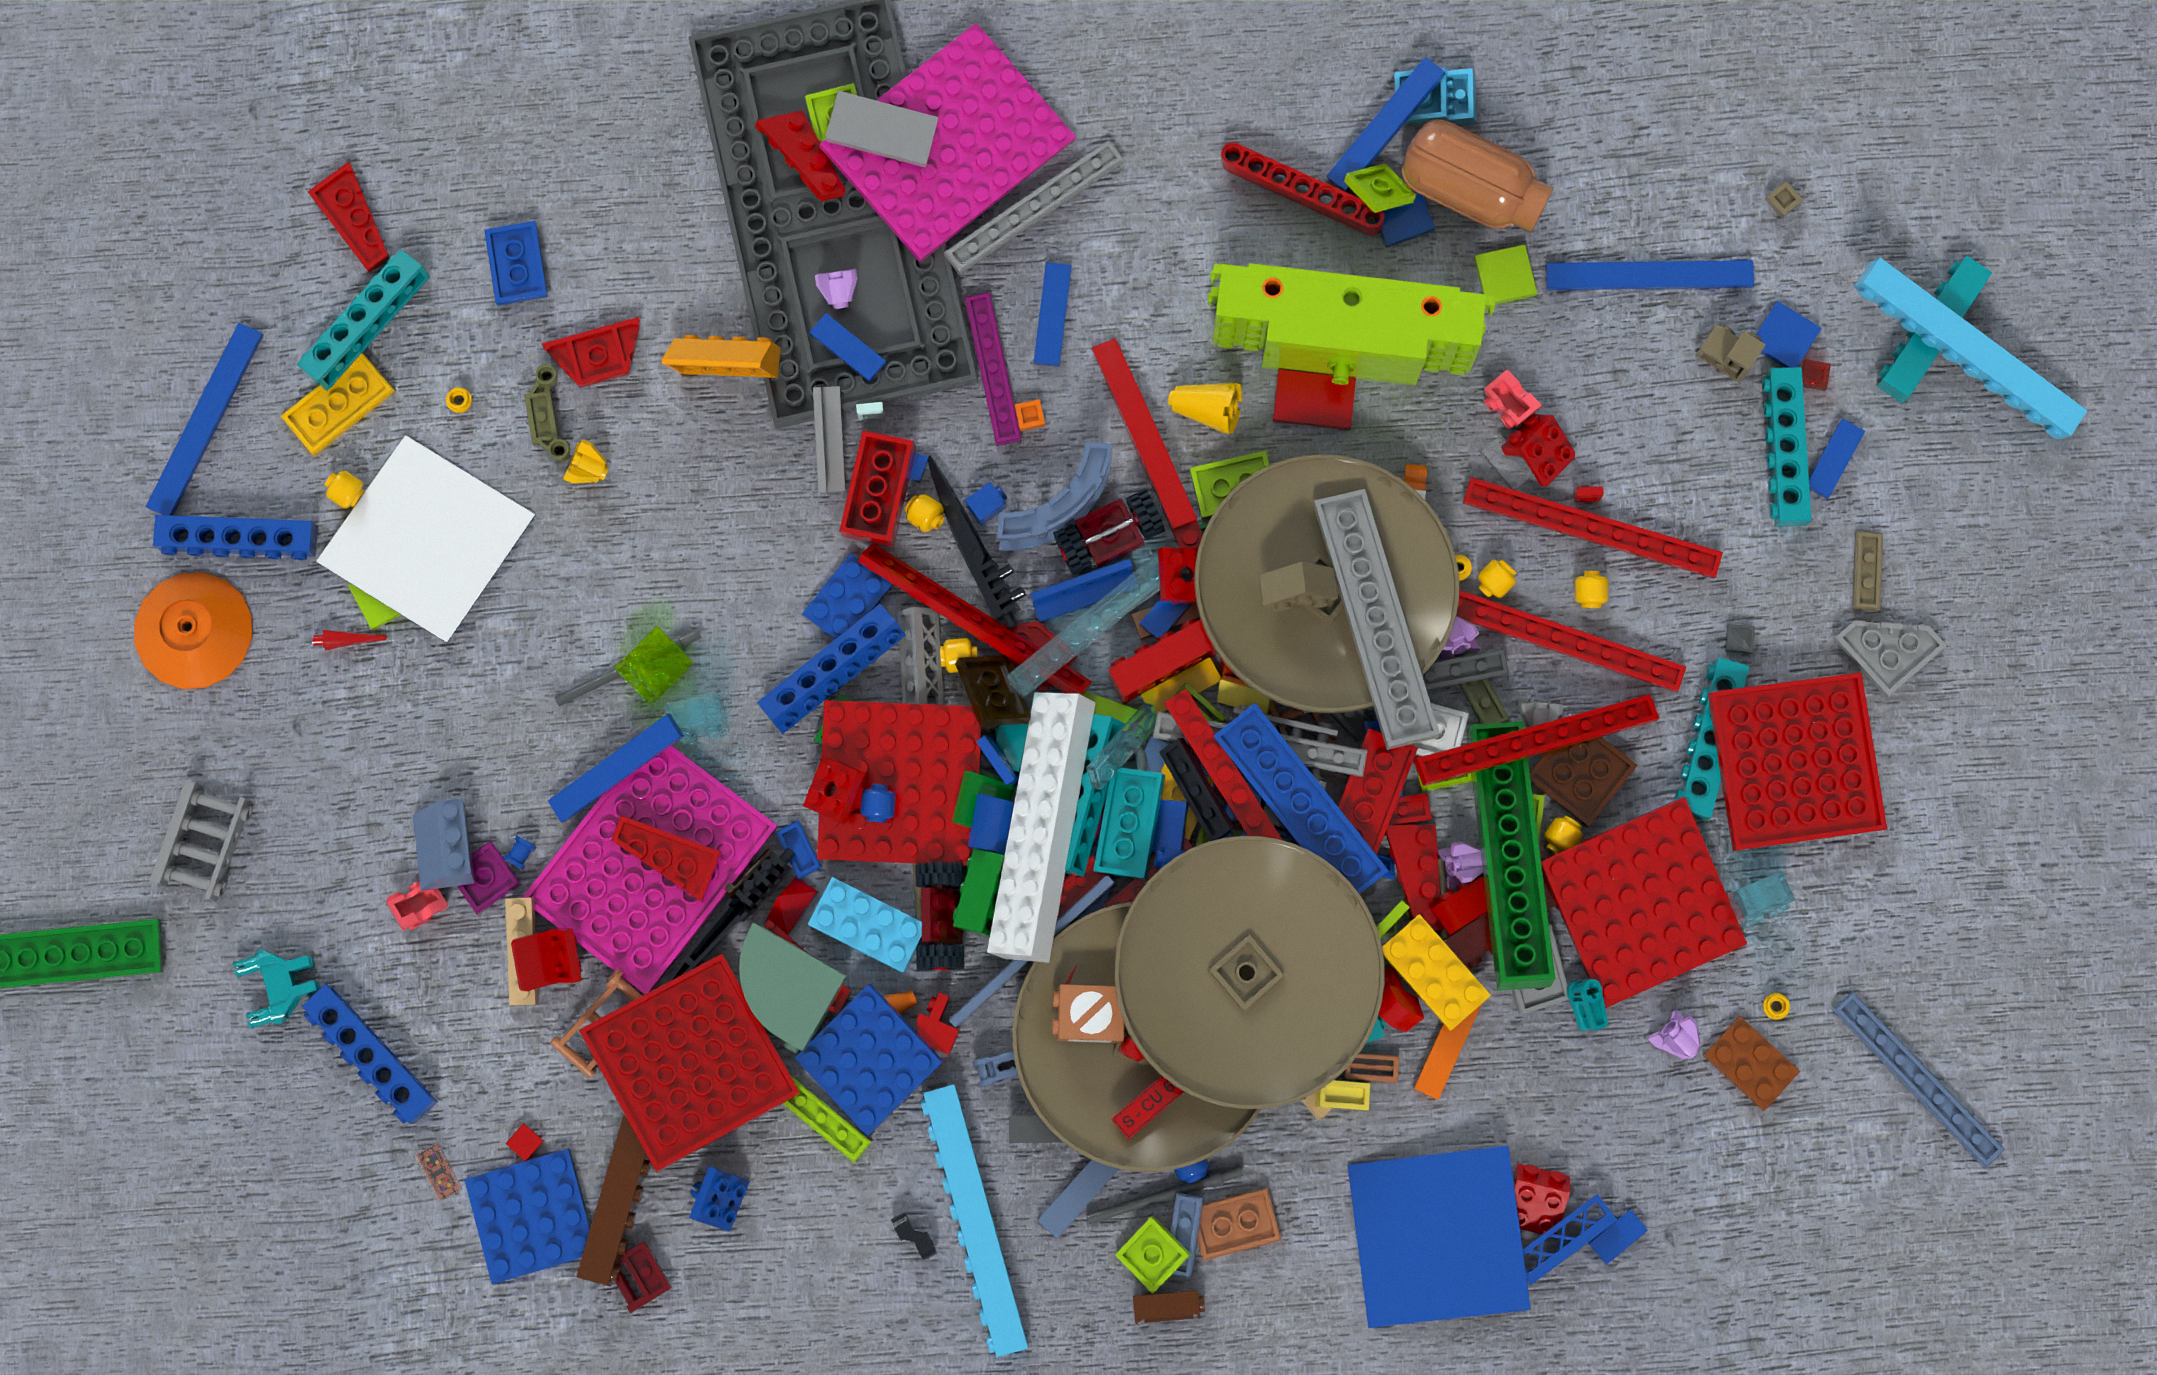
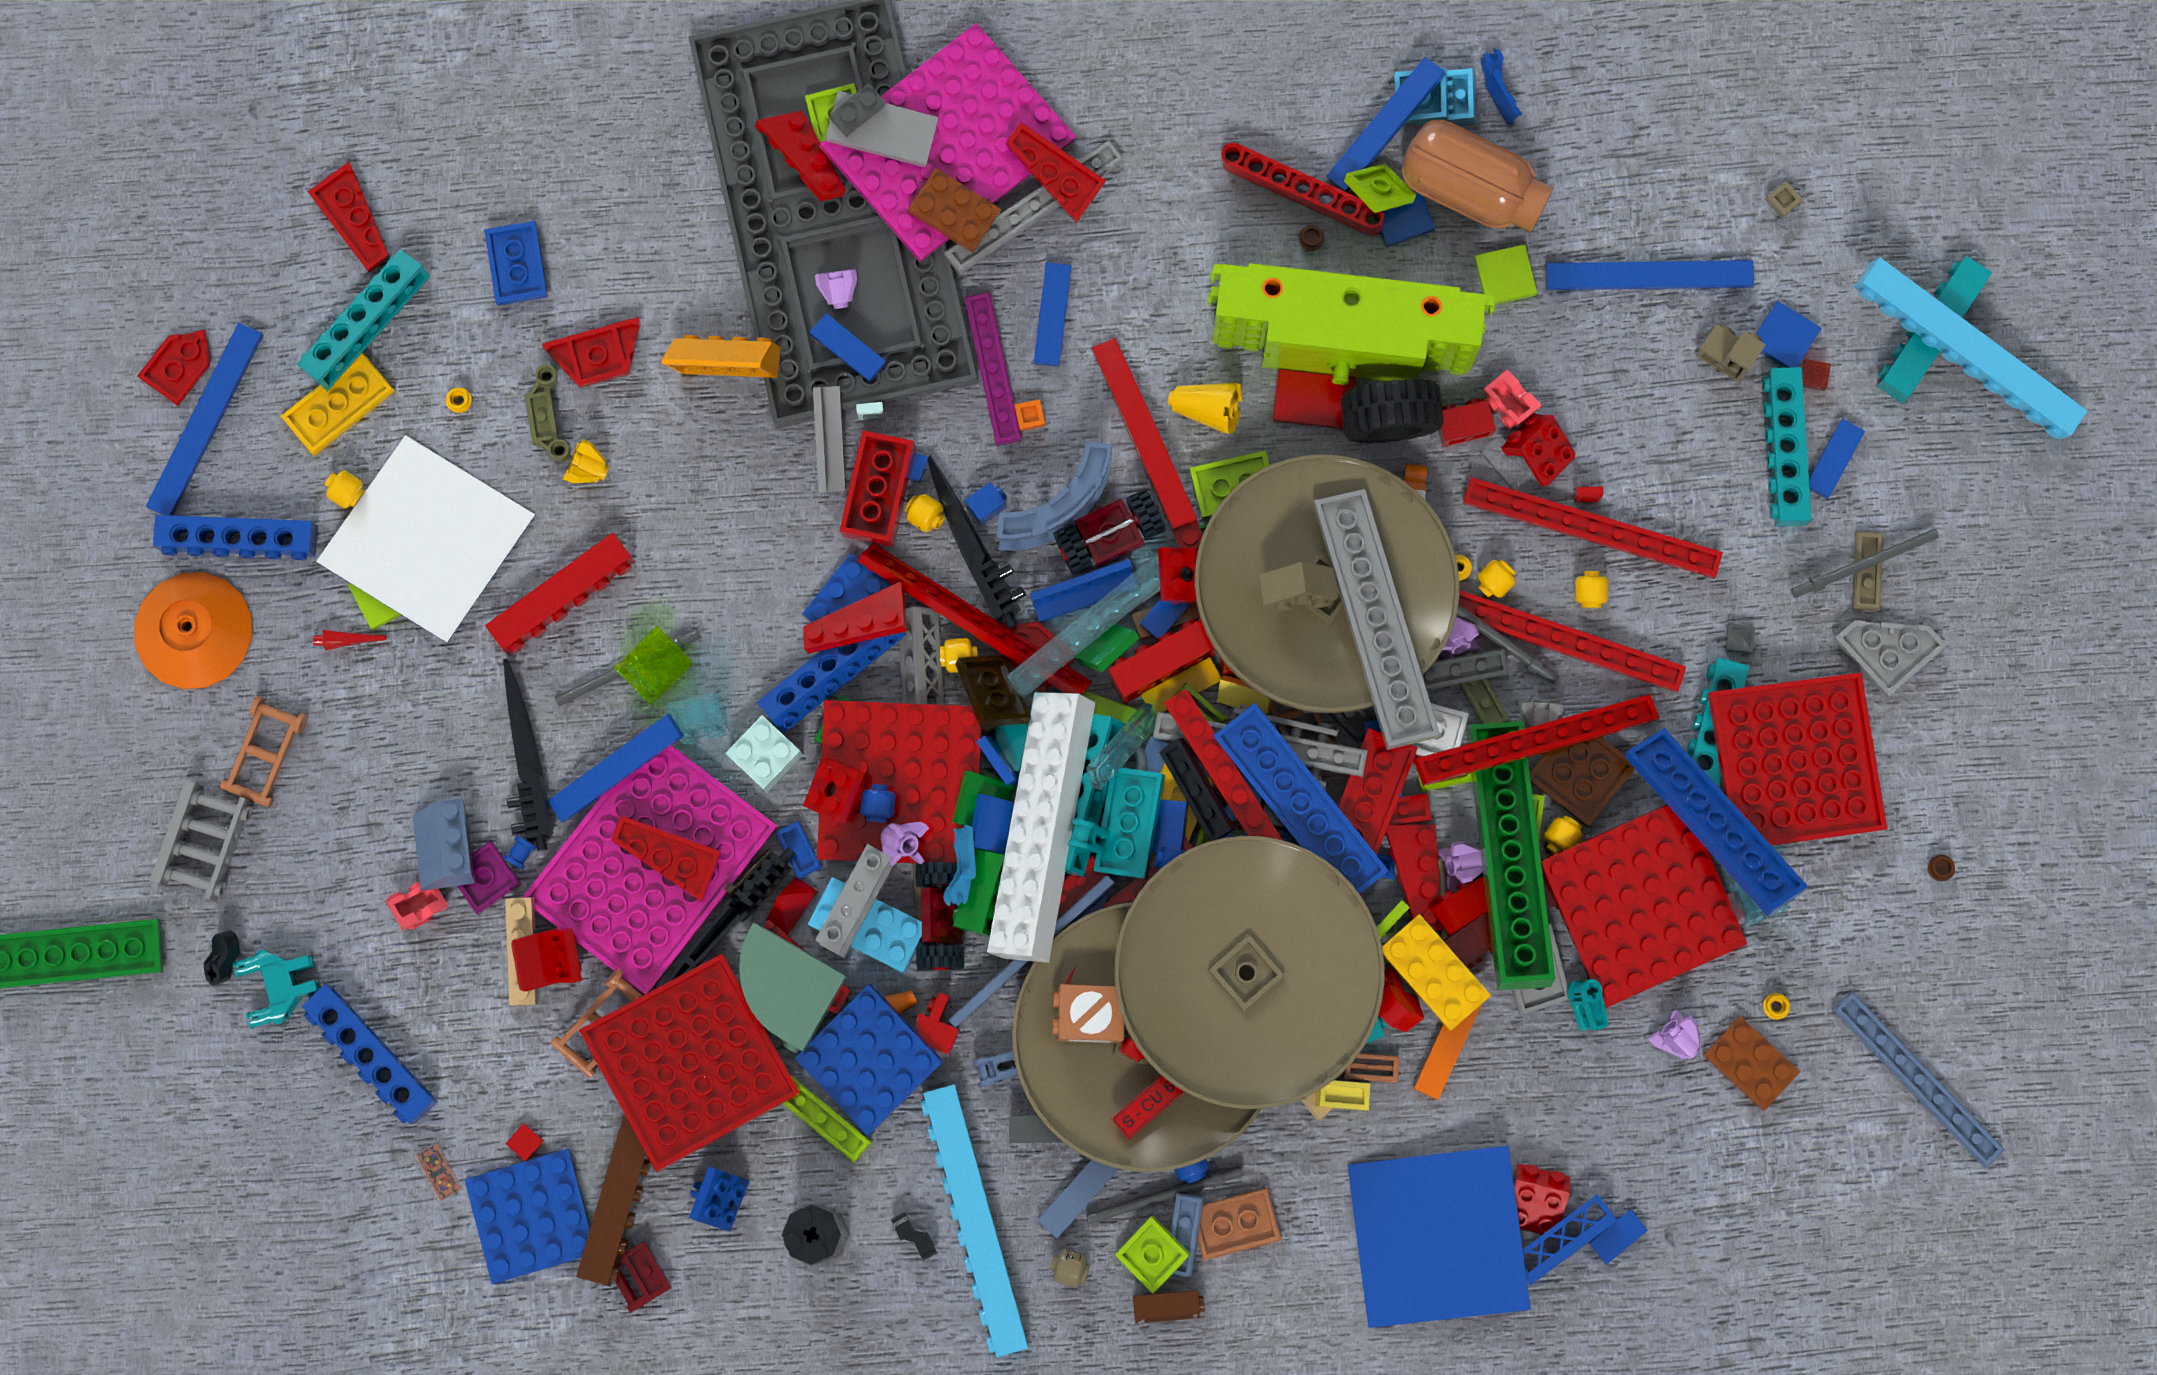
none -> red tile [137,330,210,406]
none -> black piece [203,930,240,985]
none -> nougat piece [220,696,308,808]
none -> red brick [485,532,635,655]
none -> black piece [503,659,553,852]
none -> light aqua brick [725,715,803,793]
none -> black brick [782,1204,850,1265]
none -> red wing [803,582,908,654]
none -> light grey fence [815,844,895,958]
none -> dark grey plate [829,83,886,137]
none -> lavender brick [881,822,929,866]
none -> dark orange plate [907,168,1001,253]
none -> dark azure arm [943,825,976,906]
none -> red wing [1006,122,1106,224]
none -> dark tan head [1049,1249,1091,1288]
none -> teal piece [1067,819,1111,855]
none -> green tile [1074,623,1140,672]
none -> reddish brown plate [1299,225,1325,251]
none -> black tyre [1340,379,1444,443]
none -> red brick [1438,398,1496,447]
none -> dark grey bar [1456,604,1559,684]
none -> blue arm [1481,48,1522,125]
none -> blue plate [1624,728,1808,916]
none -> dark grey bar [1791,529,1939,598]
none -> reddish brown plate [1927,855,1955,881]

